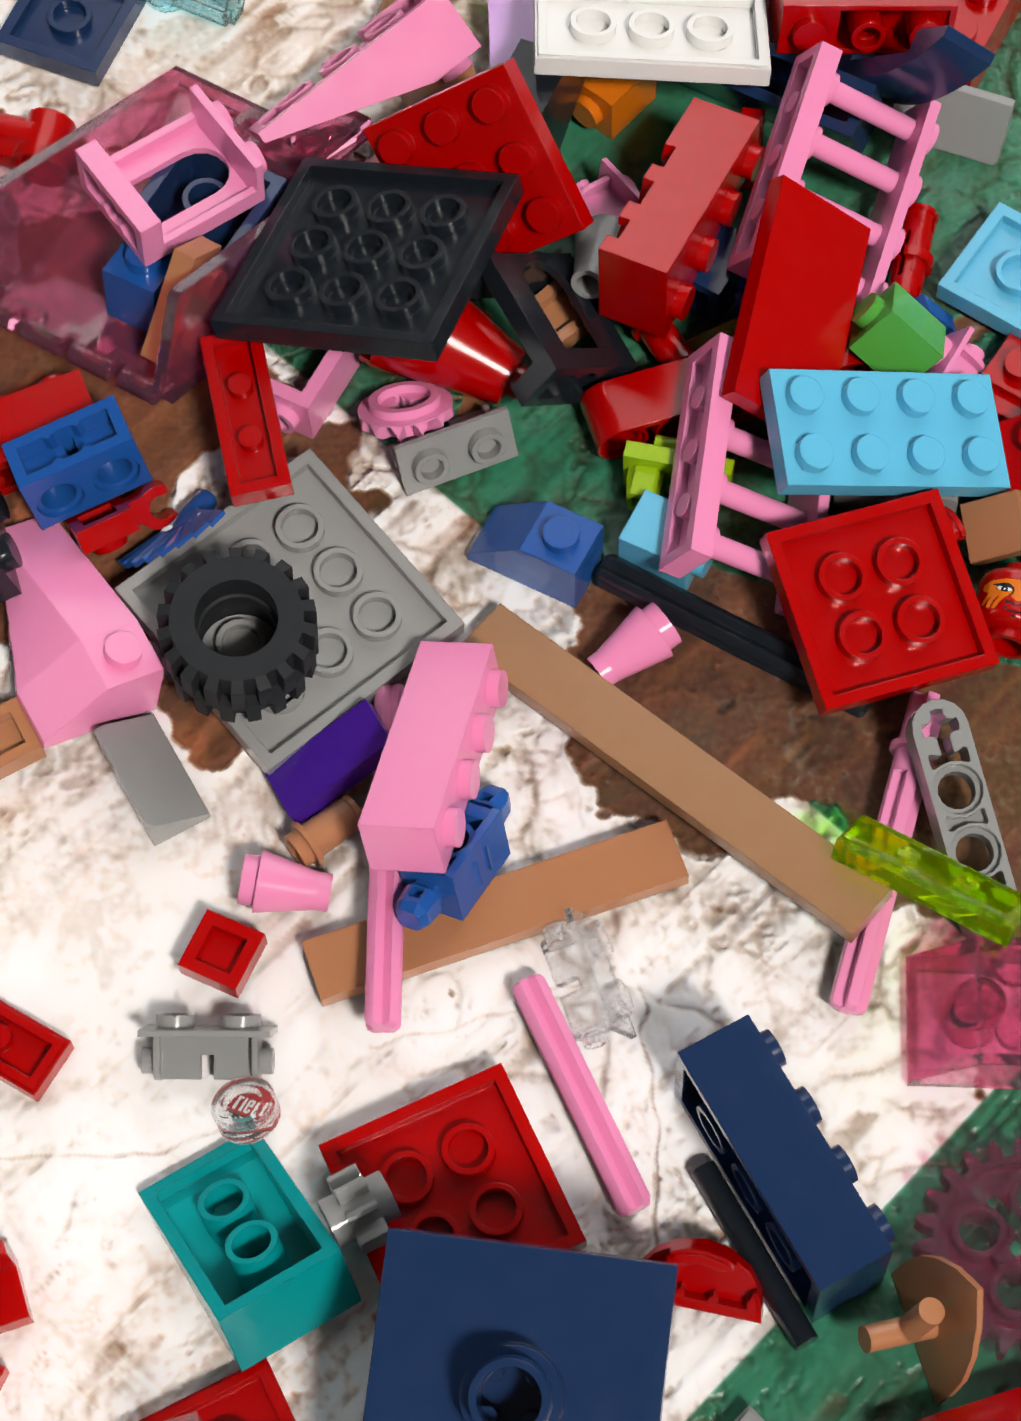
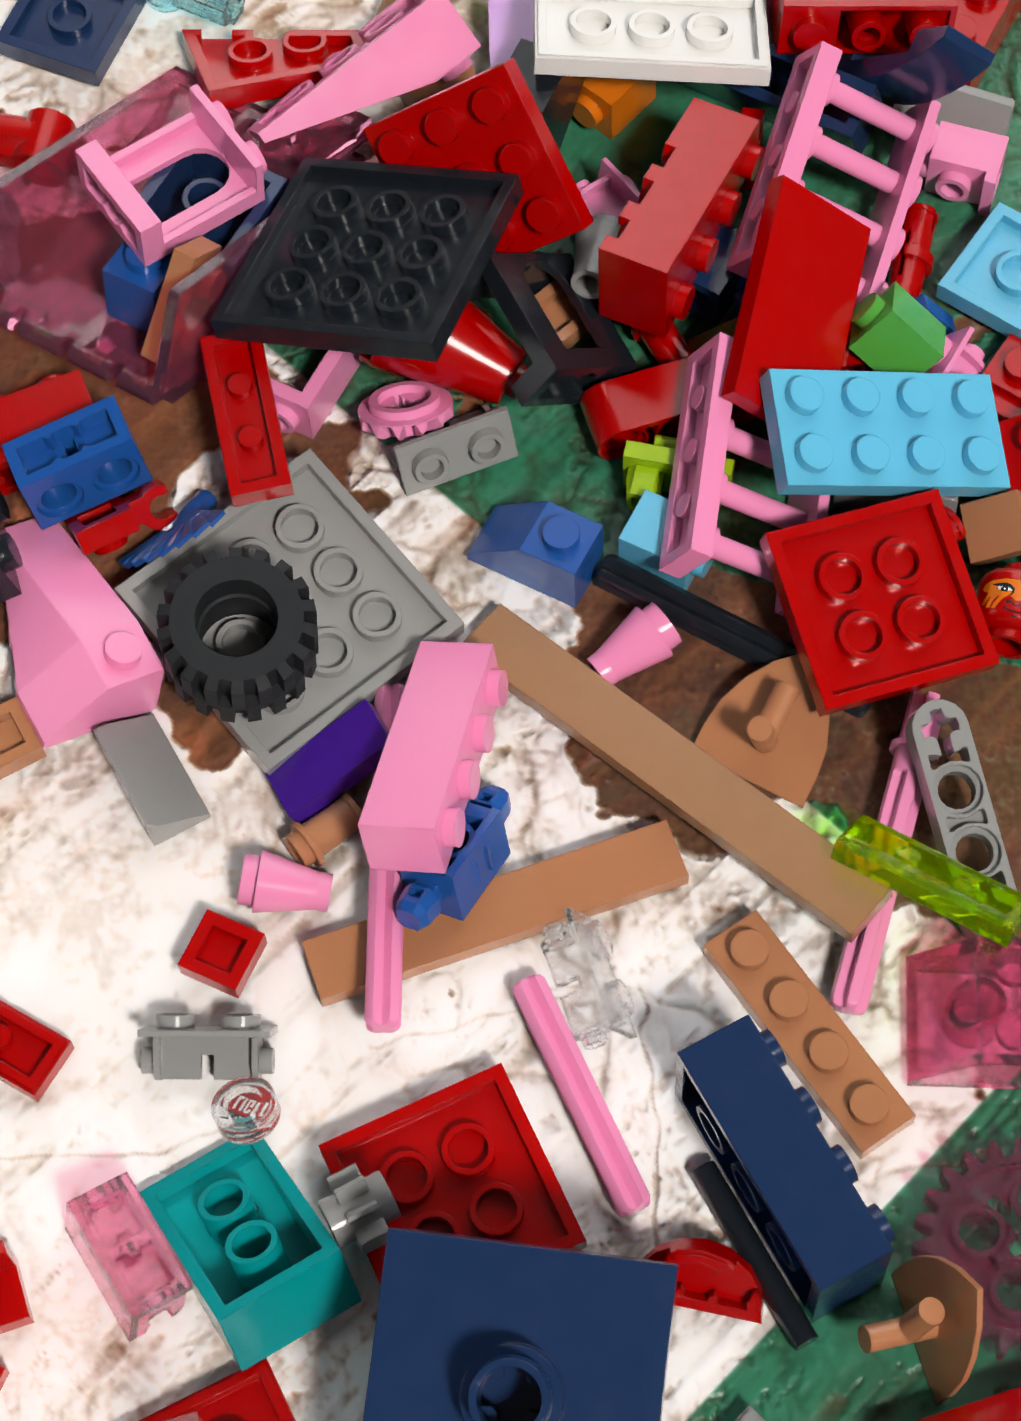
none -> clear pink hinge [65,1171,193,1342]
none -> red wing [182,29,363,109]
none -> nougat shield [694,654,830,808]
none -> nougat plate [703,910,916,1160]
none -> bright pink brick [919,121,1009,217]

